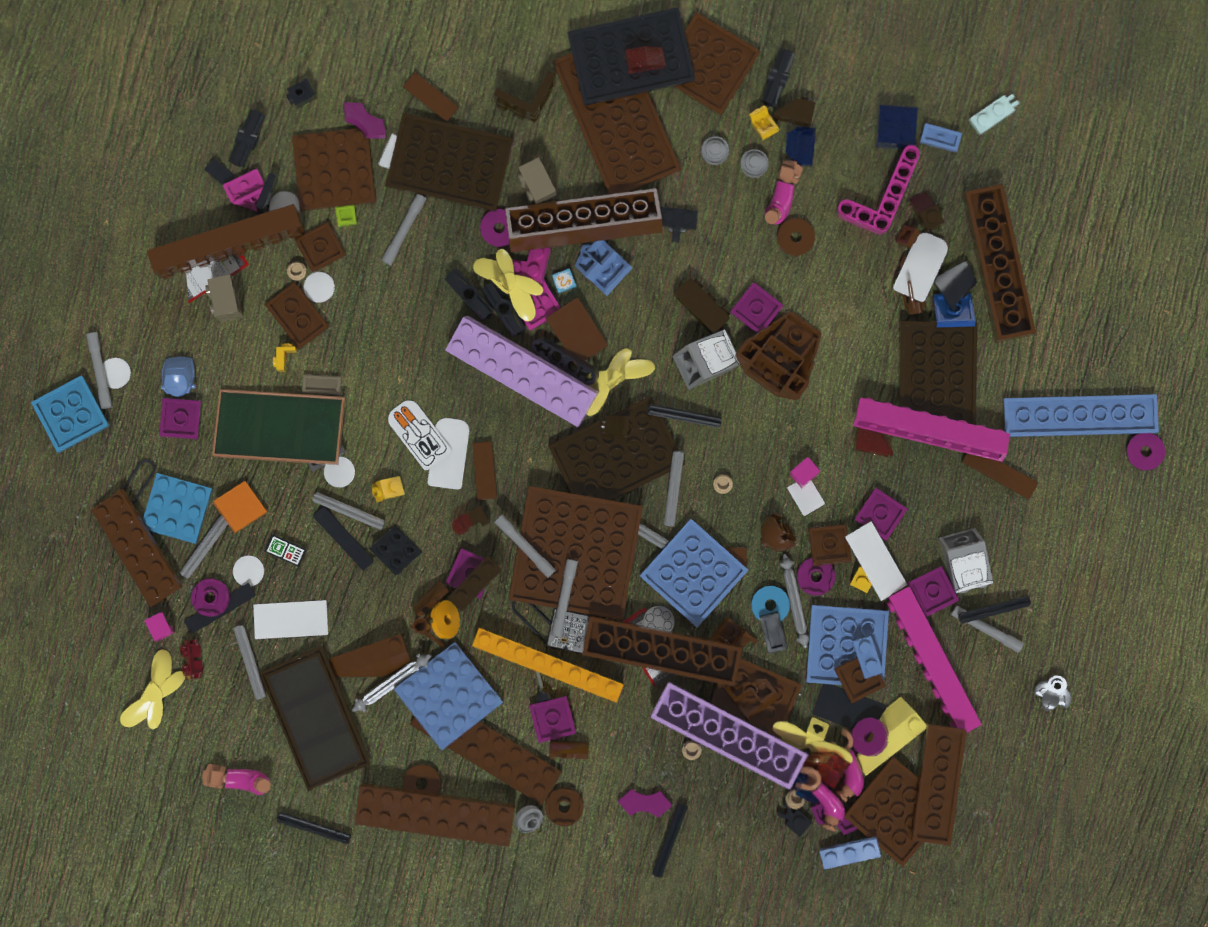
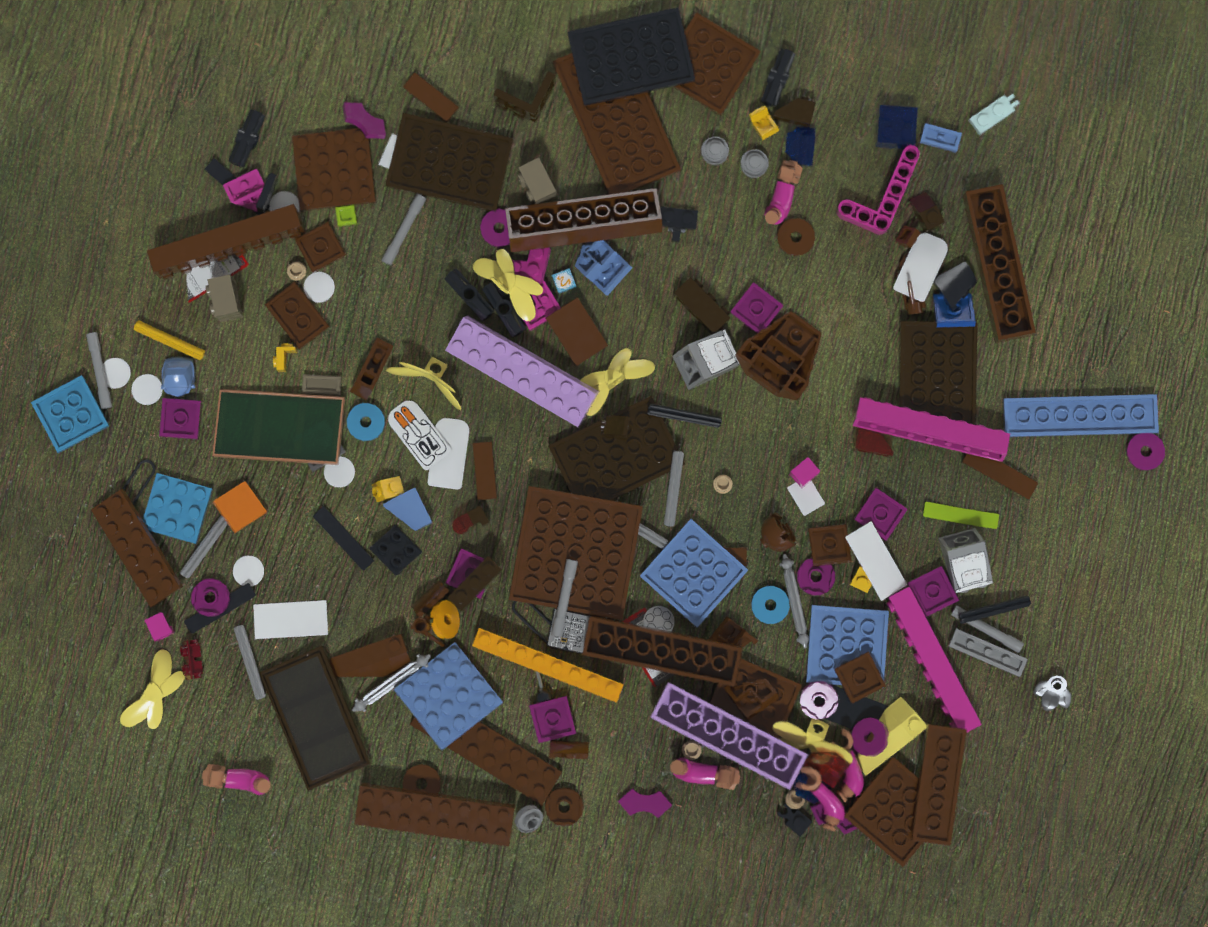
tile [264,534,307,567] -> none
black axle [276,812,351,844] -> none
black brick [286,78,317,109] -> none
light grey axle [312,492,385,530] -> none
light grey piece [494,514,556,578] -> none
black beam [532,337,599,385] -> none
clear red slope [625,46,666,74] -> none
black axle [652,803,688,878] -> none
black tile [759,611,787,653] -> none
medium blue plate [819,836,881,869] -> none
medium blue plate [852,636,884,679] -> none
none -> white sticker [132,374,163,405]
none -> yellow axle [134,320,205,360]
none -> dark azure tile [347,403,385,441]
none -> reddish brown slope [350,338,394,400]
none -> medium blue slope [383,488,433,531]
none -> light yellow piece [386,357,461,410]
none -> piece [670,758,740,790]
none -> tile [800,681,838,720]
none -> lime sticker [923,502,999,529]
none -> light grey plate [948,628,1028,677]

